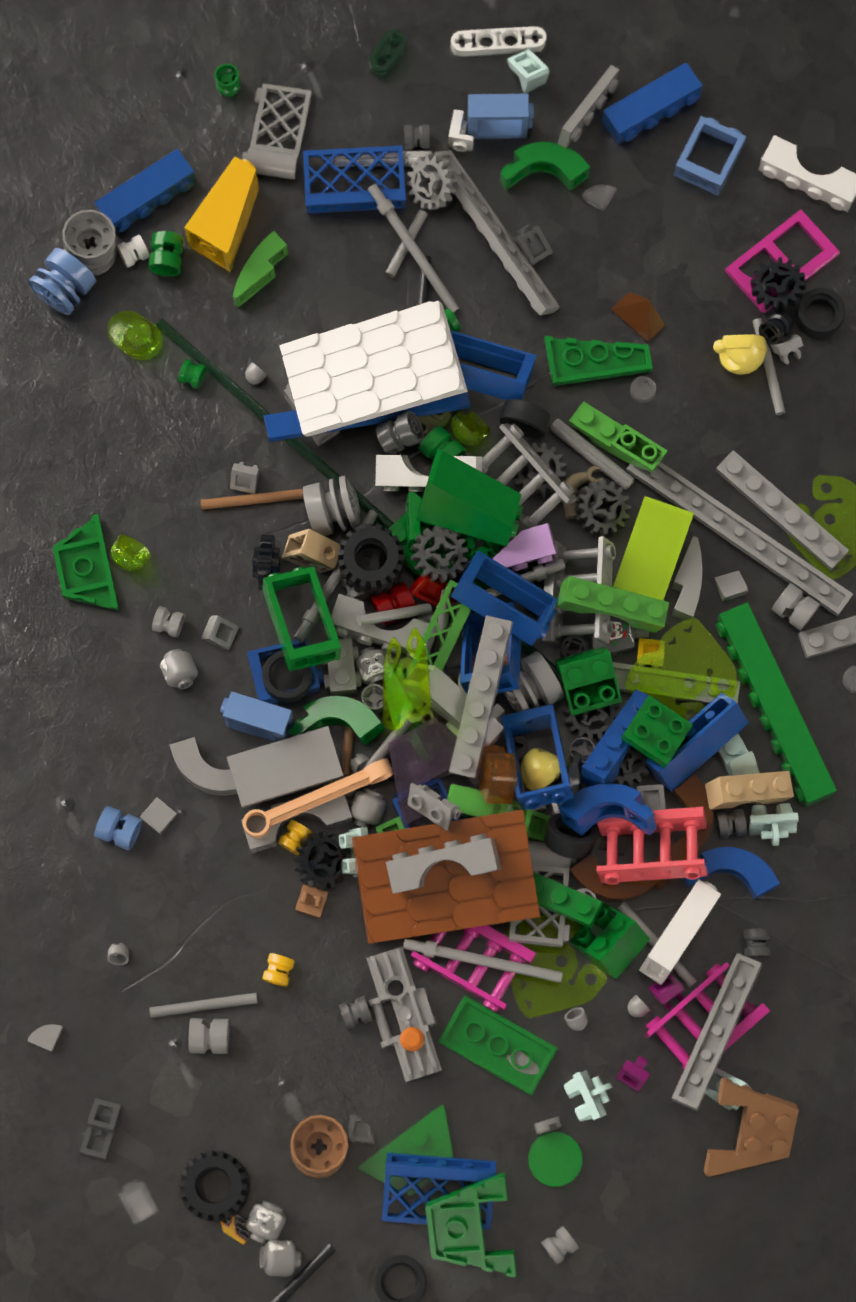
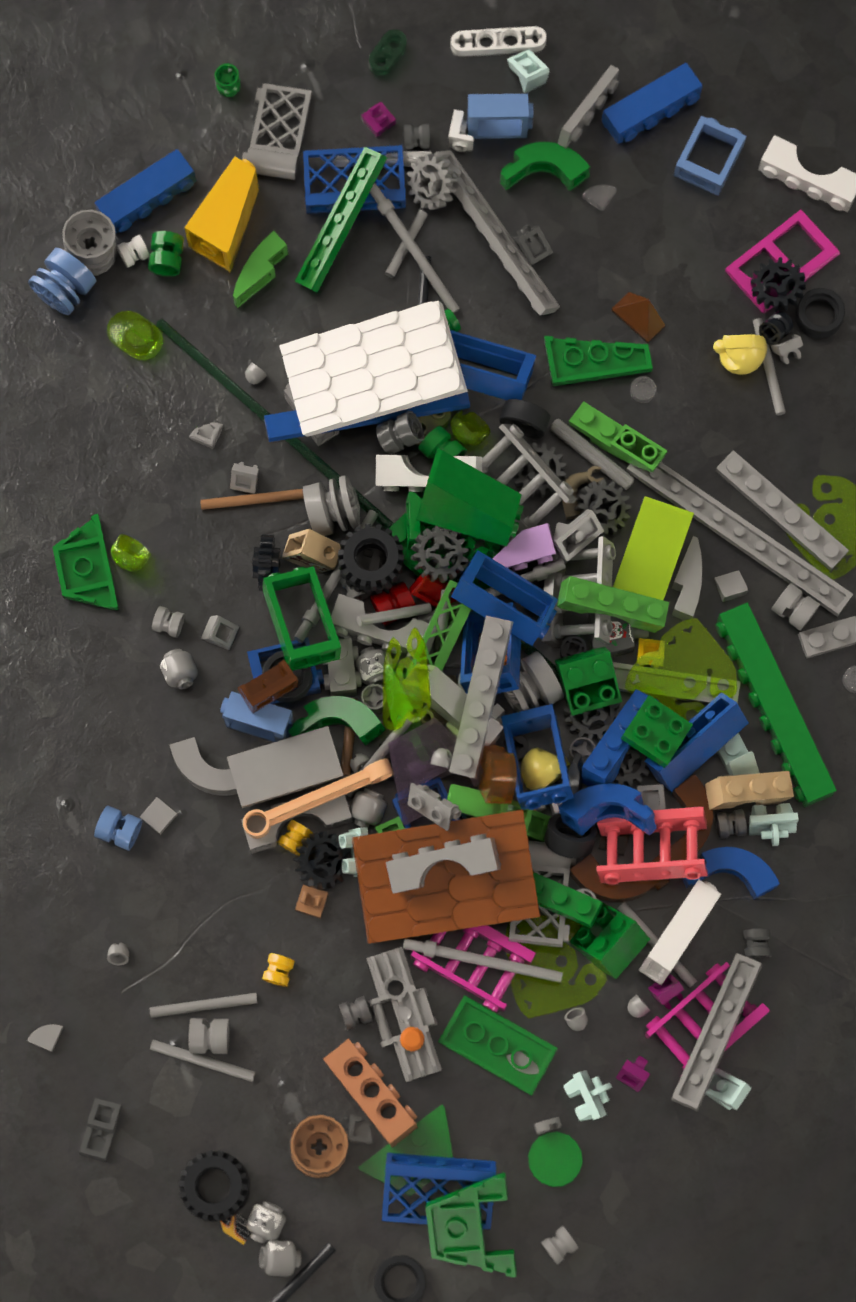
clear brick [119,1179,161,1225] -> none
green wheel [178,359,207,389] -> none
medium nougat wing [704,1078,799,1176] -> none
none -> light grey bar [150,1039,256,1082]
none -> light grey tile [189,422,224,449]
none -> reddish brown hinge [237,660,298,714]
none -> green plate [295,147,387,293]
none -> nougat brick [323,1039,418,1148]
none -> magenta tile [361,102,396,137]
none -> light grey hinge [430,748,453,769]
none -> light grey slope [553,509,604,562]

